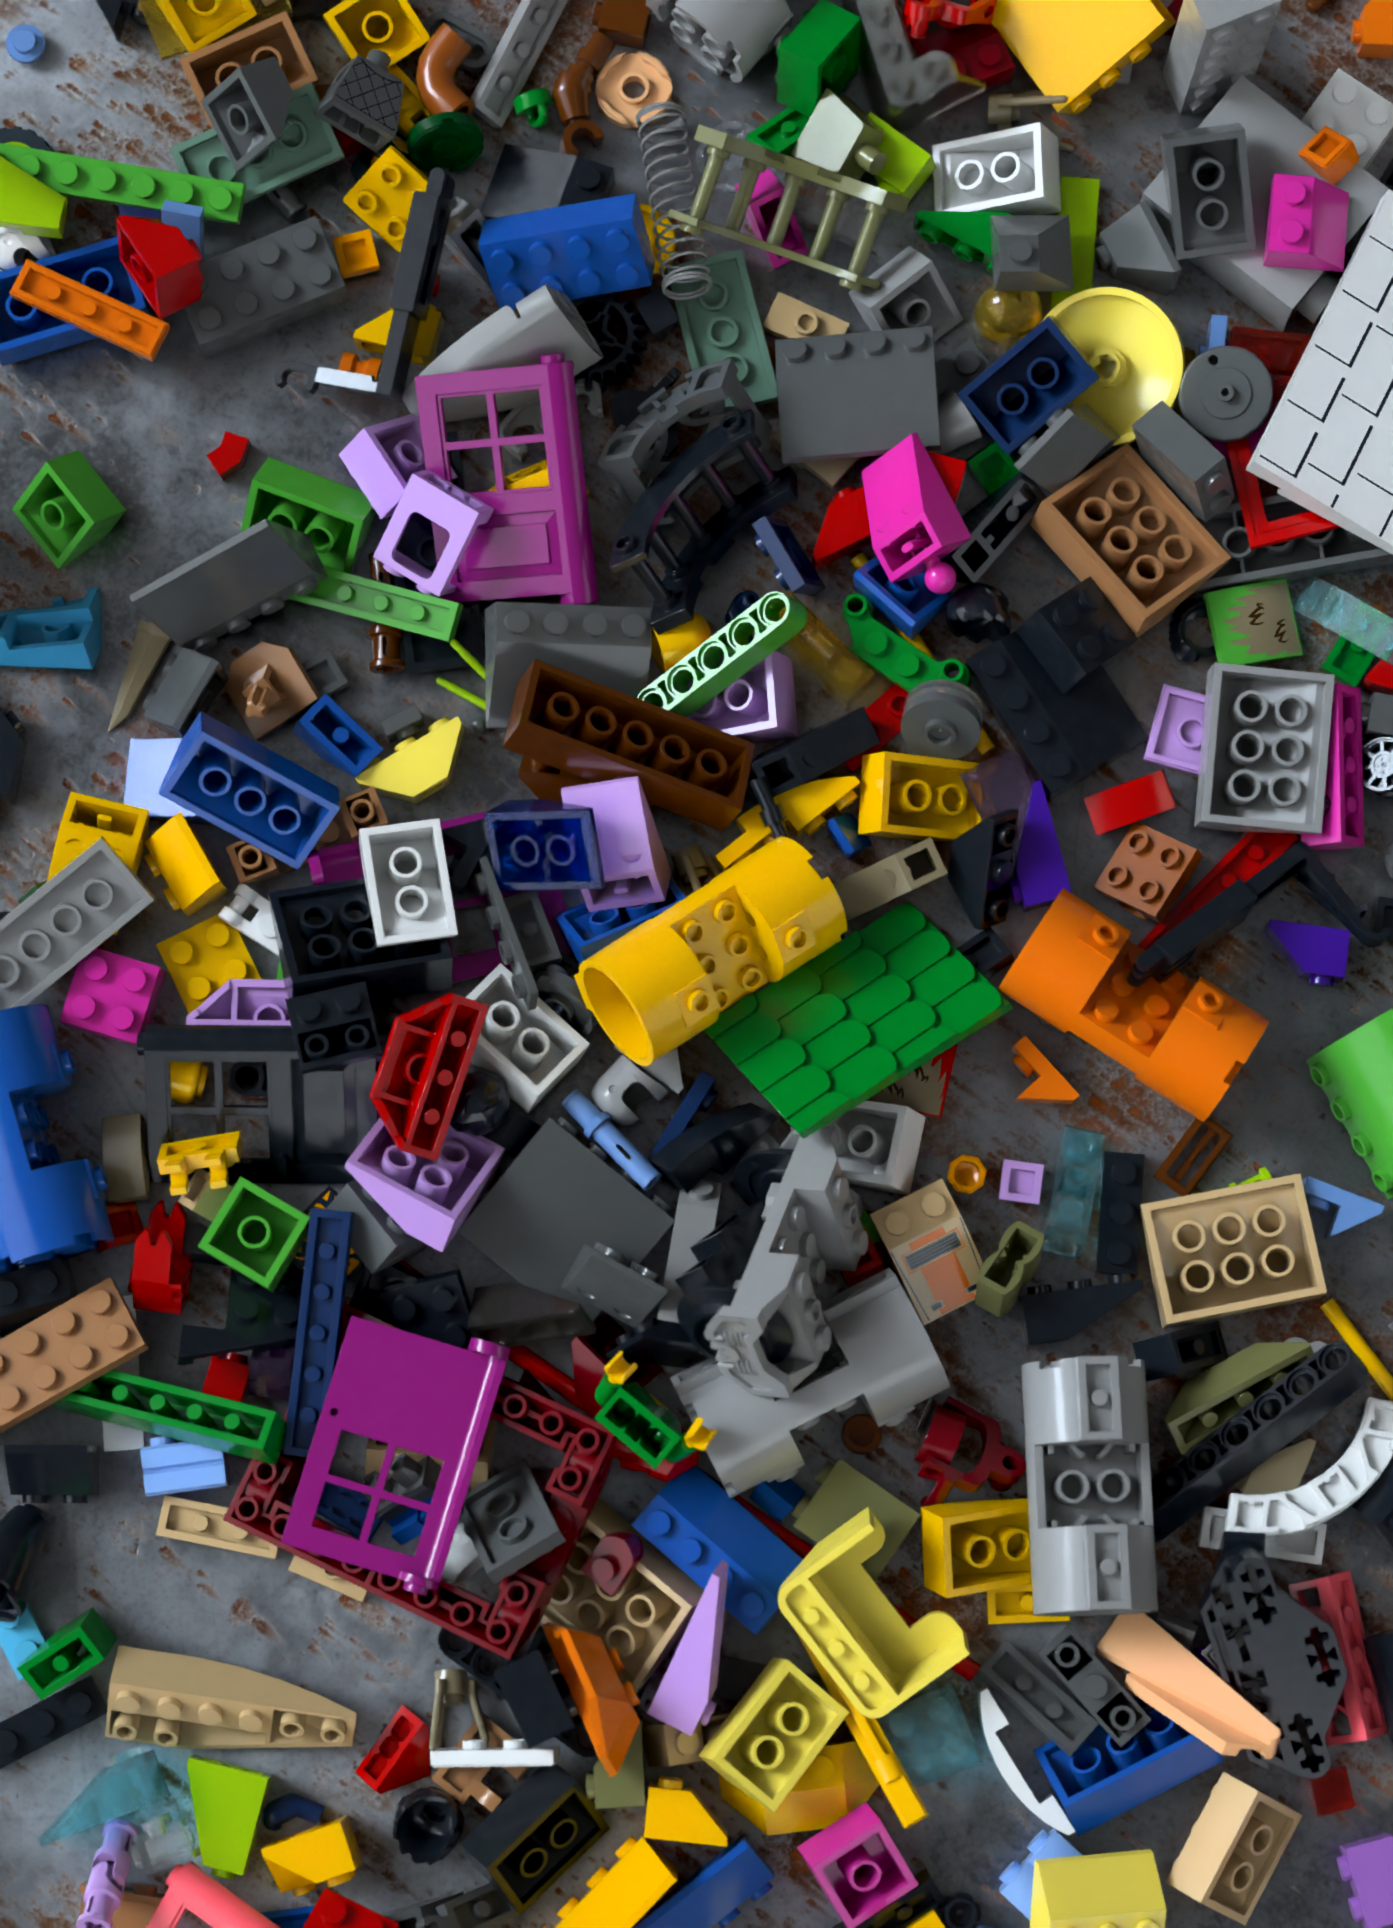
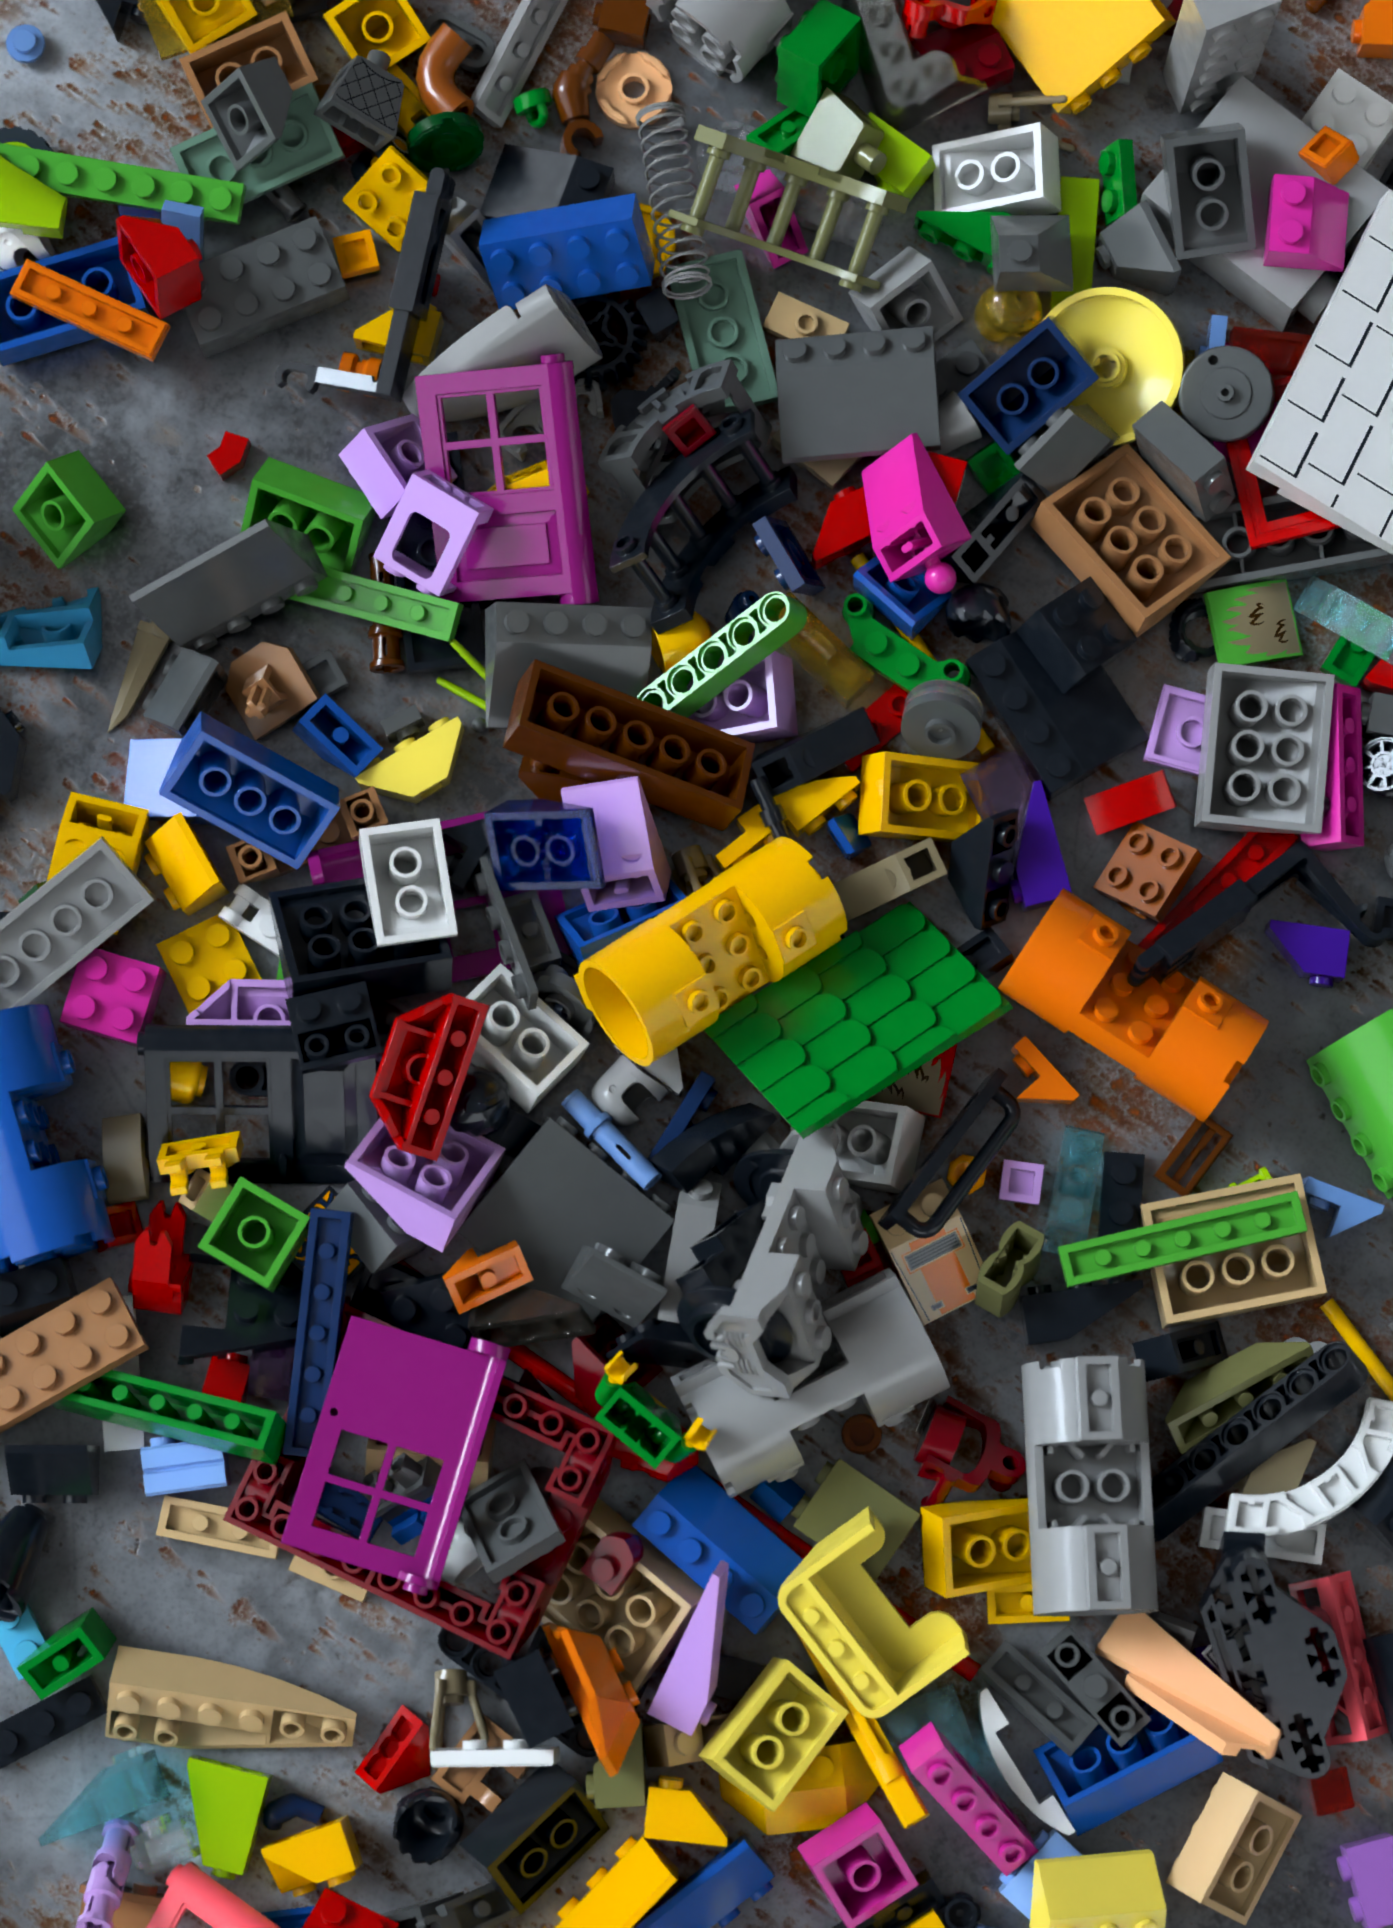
none -> orange slope [442,1240,534,1315]
none -> dark red slope [662,404,717,458]
none -> black piece [878,1068,1021,1239]
none -> dark pink brick [899,1721,1039,1877]
none -> bright green plate [1057,1191,1308,1288]
none -> green plate [1098,138,1137,226]

